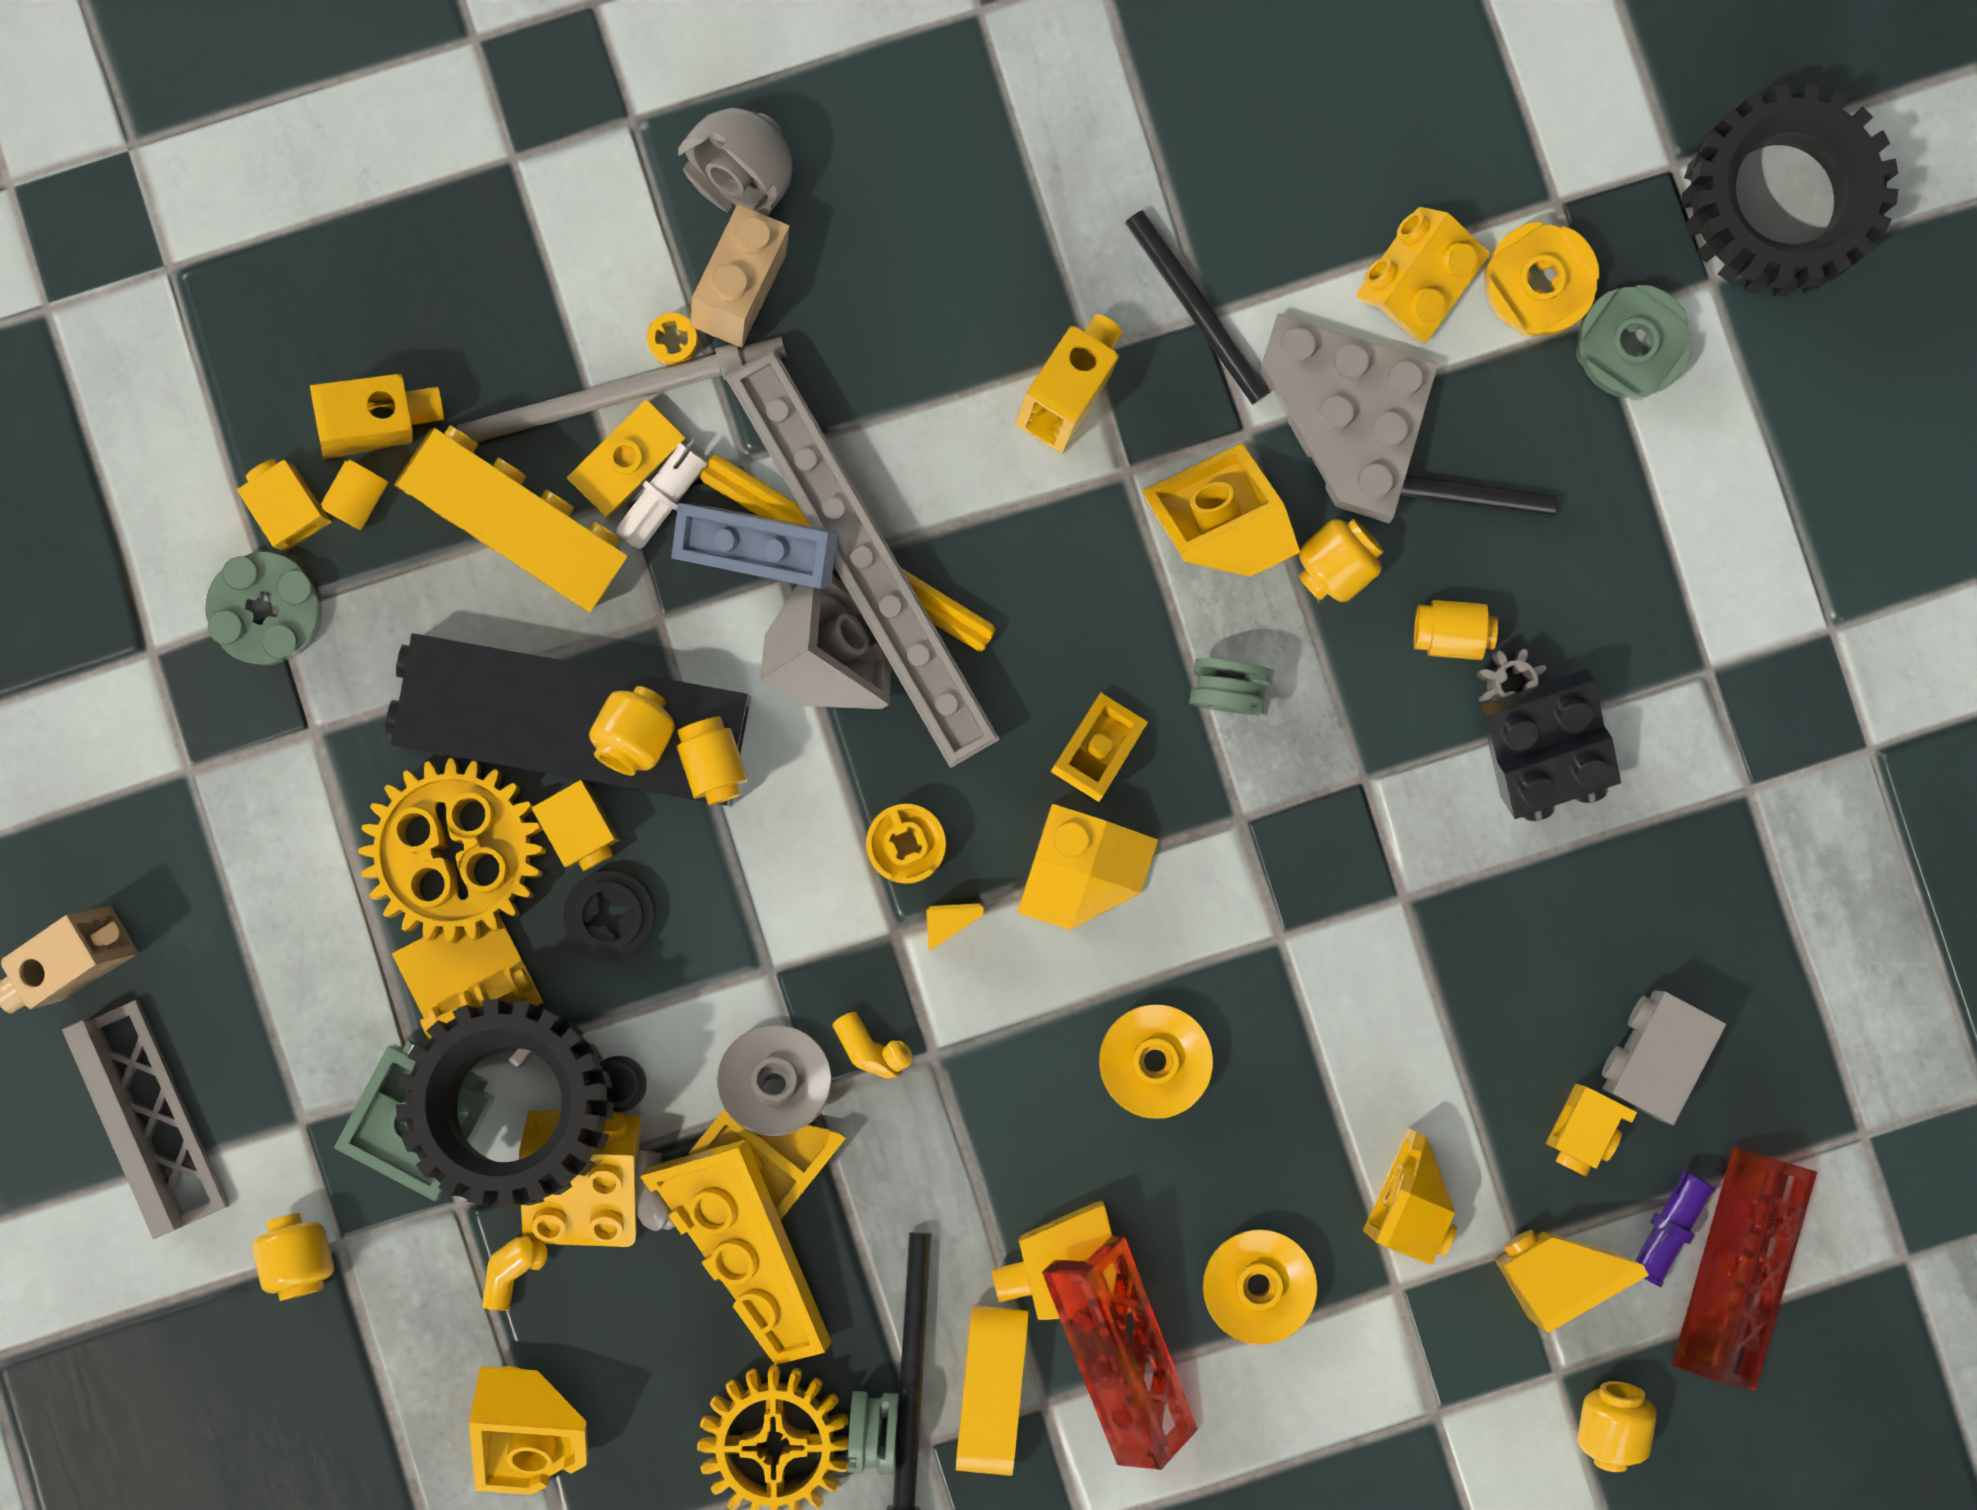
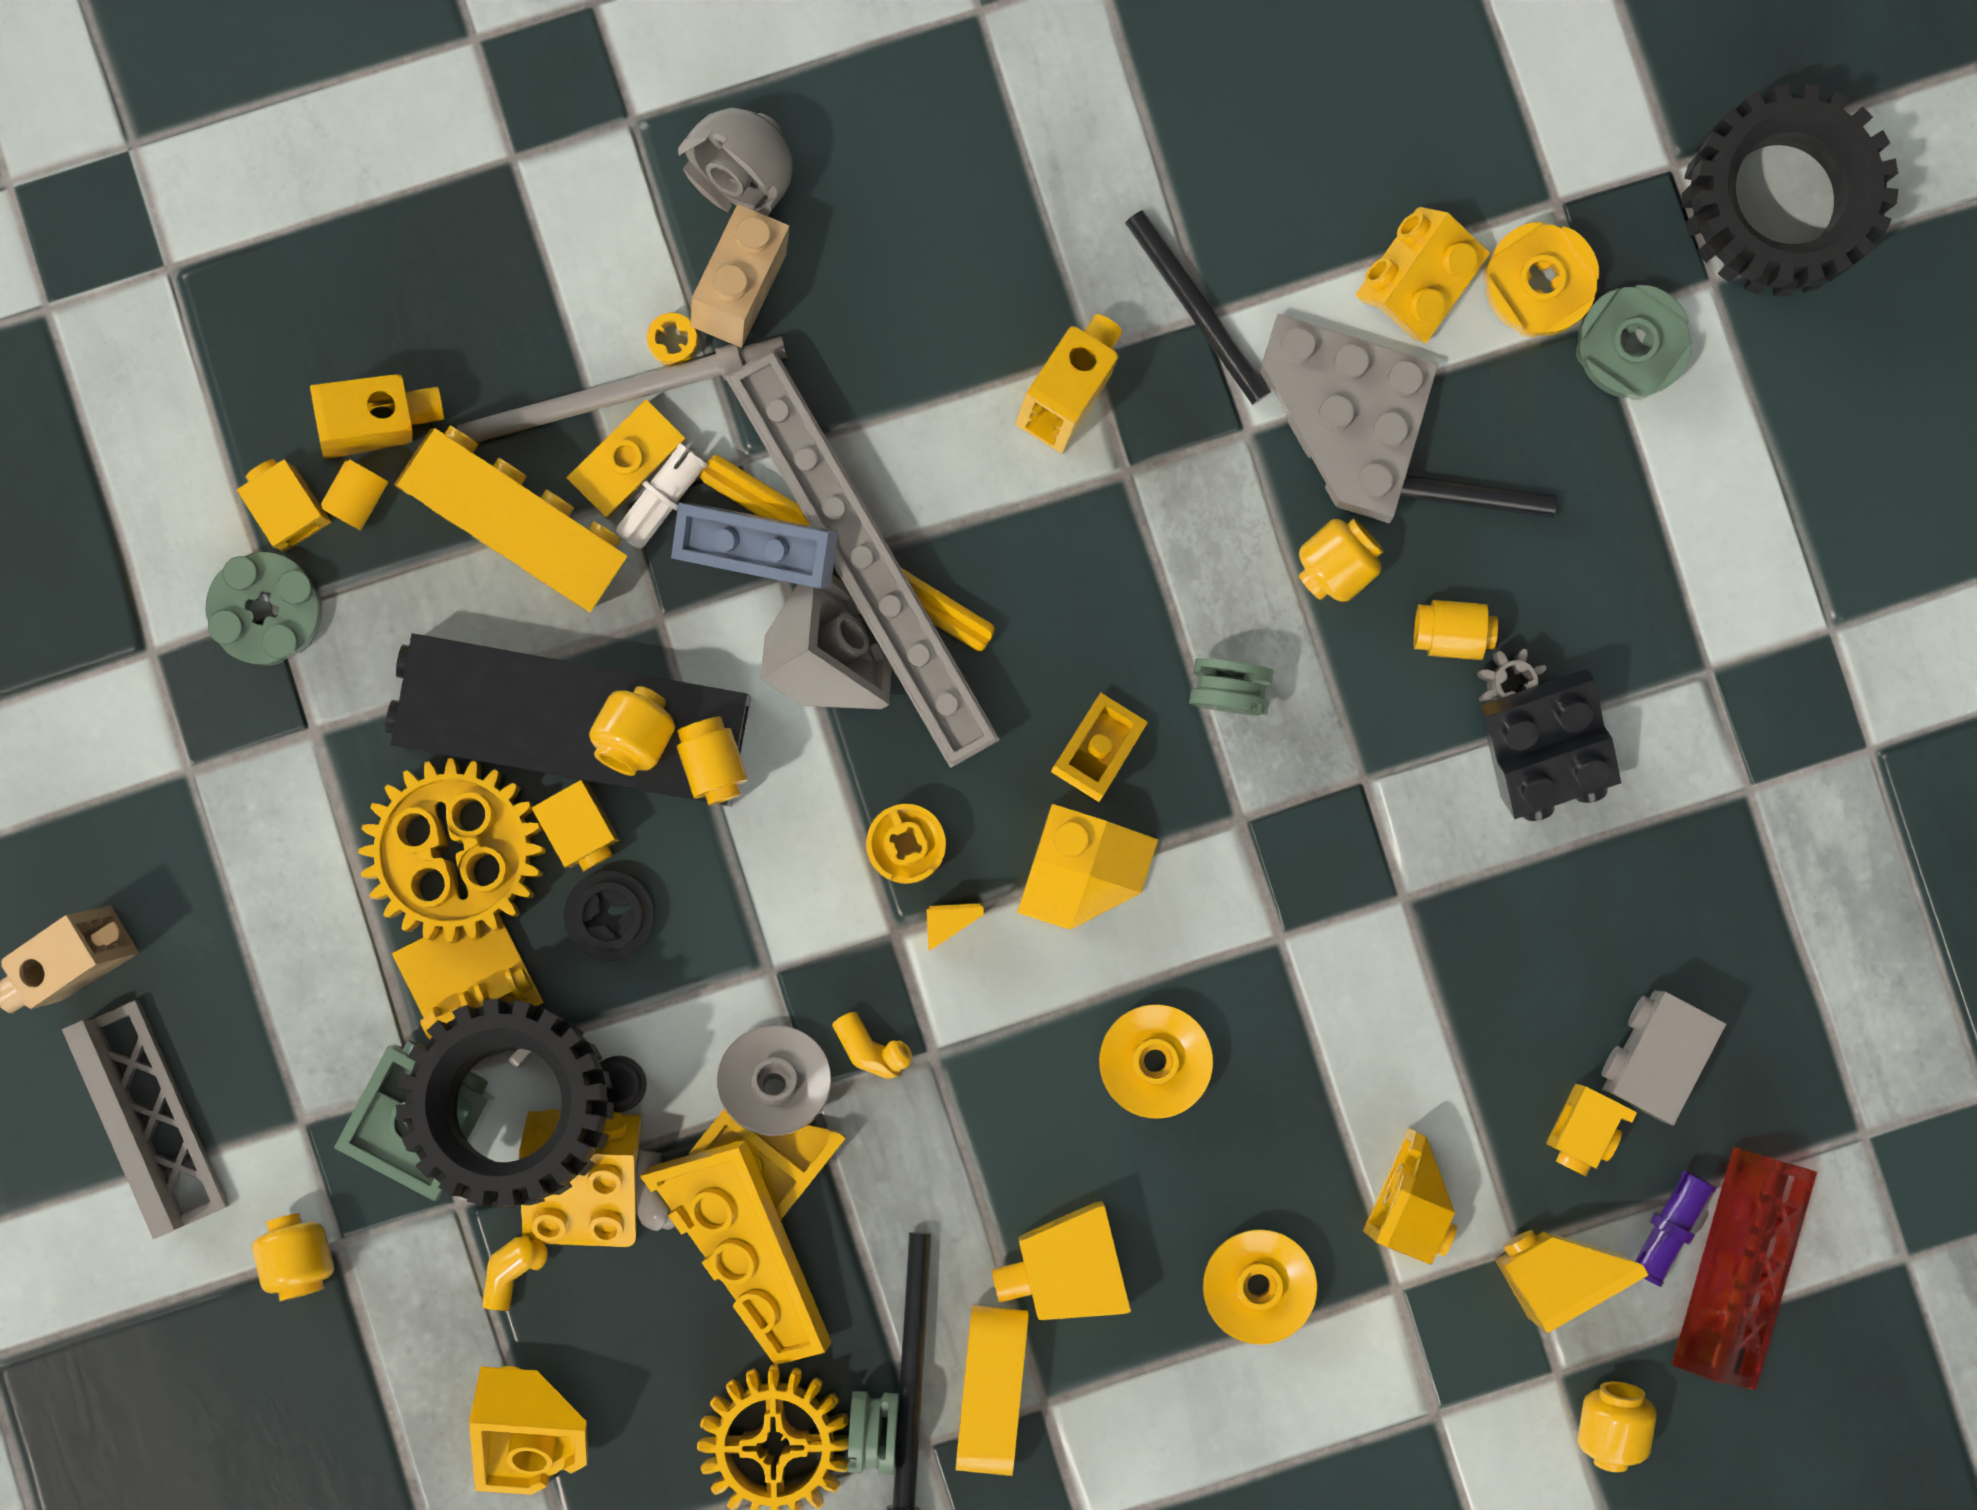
clear red fence [1042,1236,1198,1470] -> none
yellow slope [1142,443,1301,577] -> none

